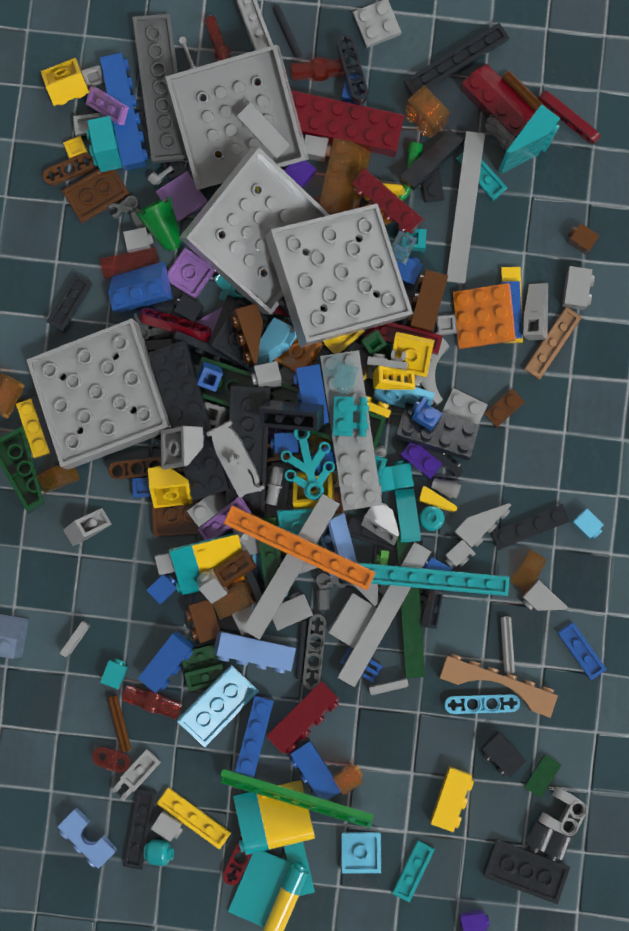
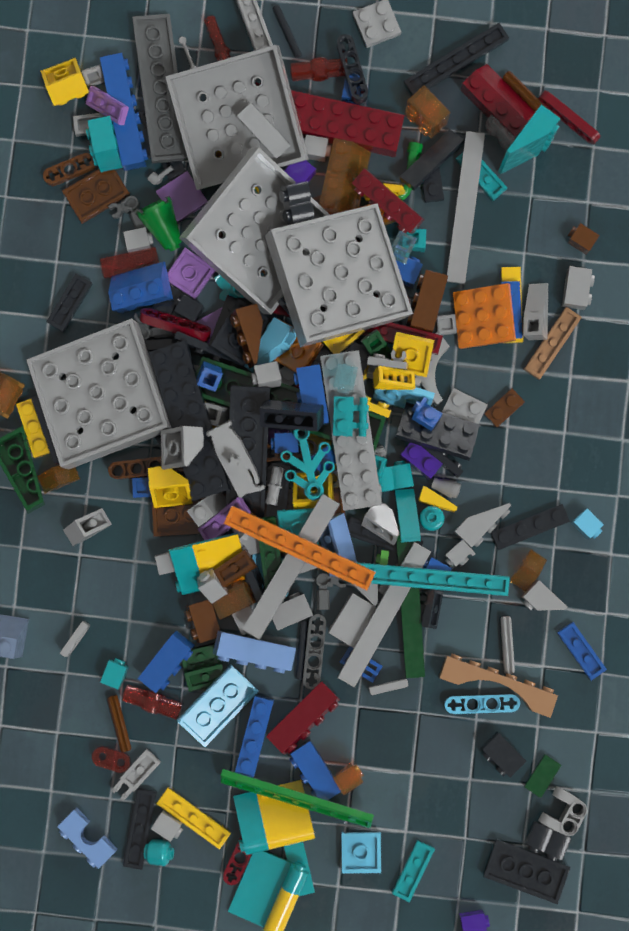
yellow tile [63,135,88,159] -> none
blue brick [147,574,177,604] -> none
yellow brick [430,766,474,832] -> none
none -> black brick [279,182,314,225]

